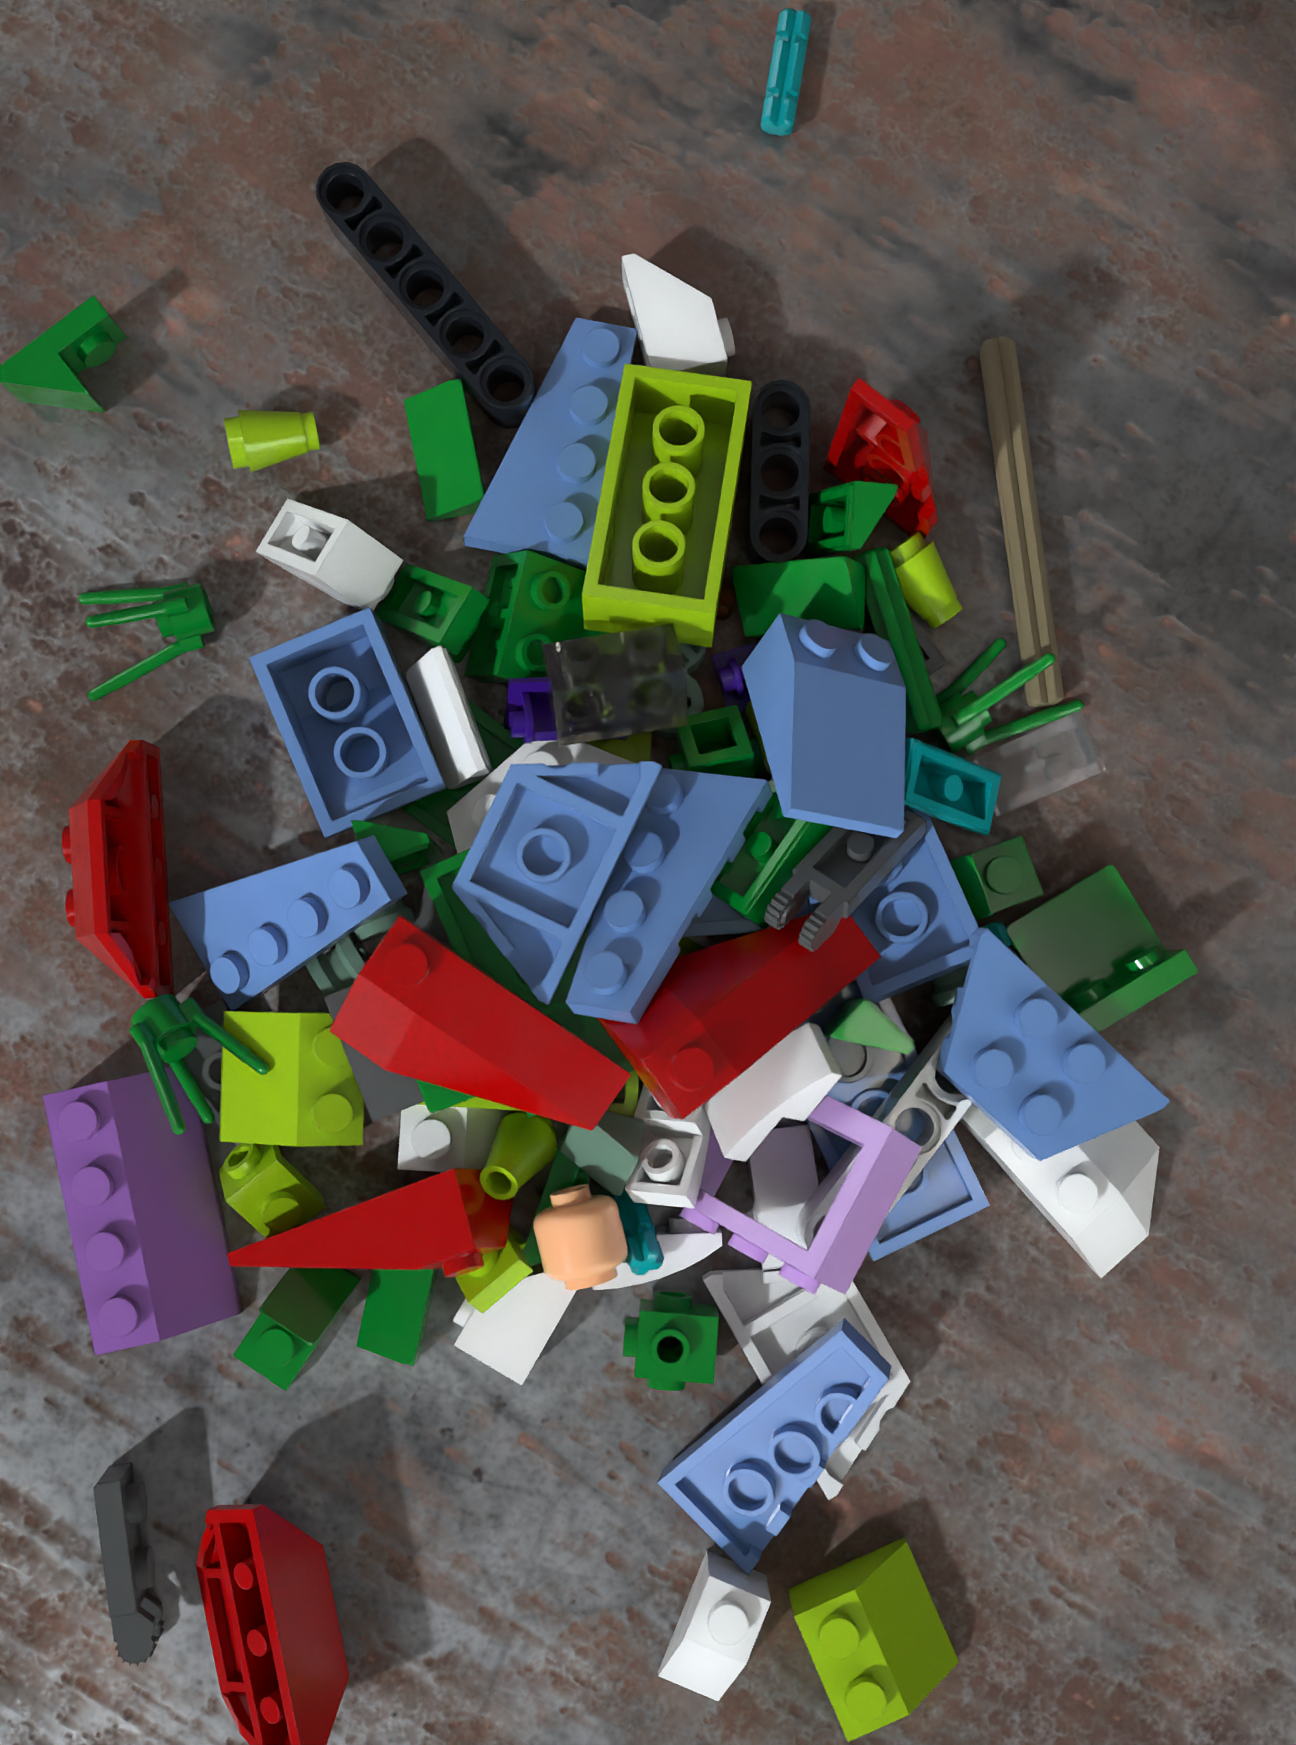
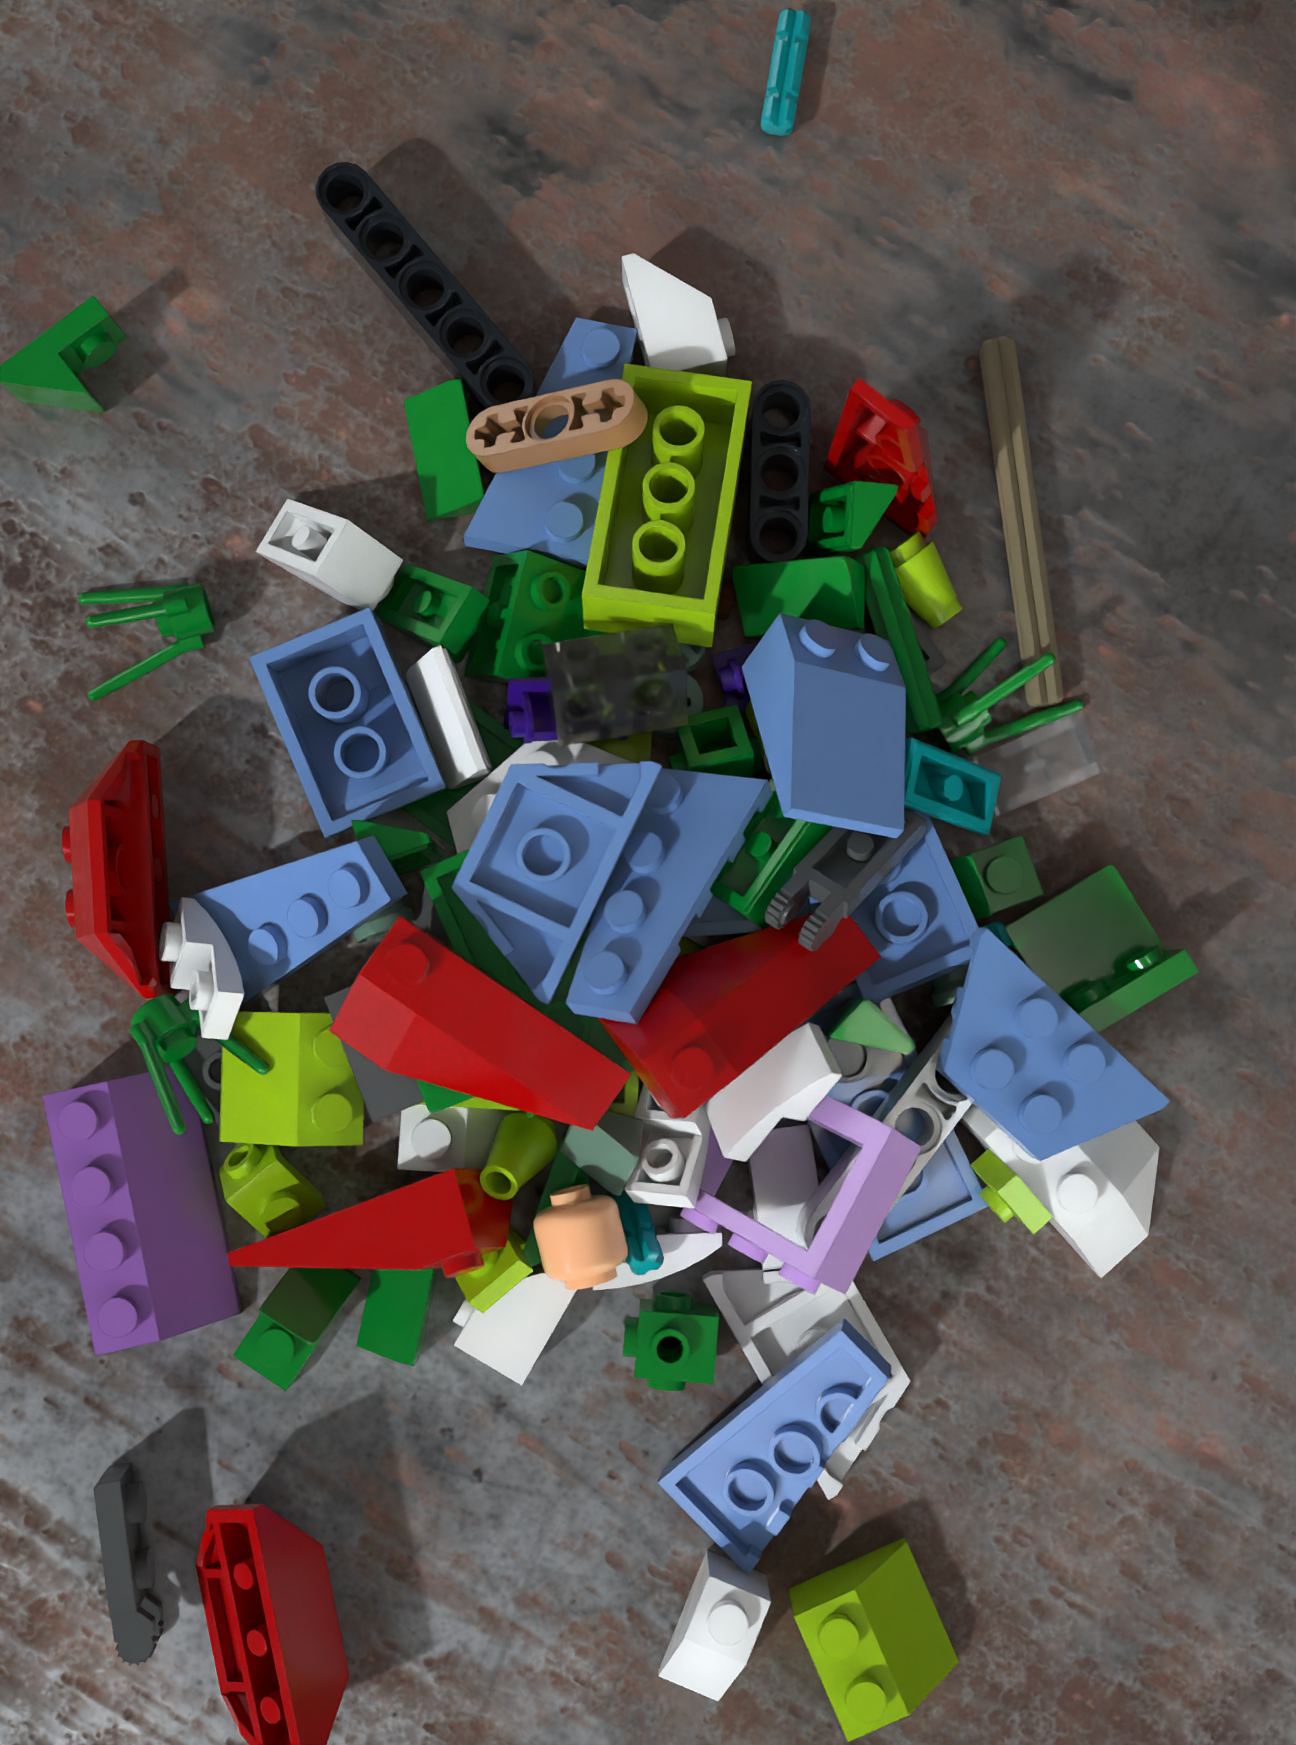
lime cone [223,409,320,473] -> none
sand green wheel [306,933,370,996] -> none
none -> white slope [159,897,244,1040]
none -> medium nougat beam [466,379,648,473]
none -> lime plate [970,1149,1053,1234]

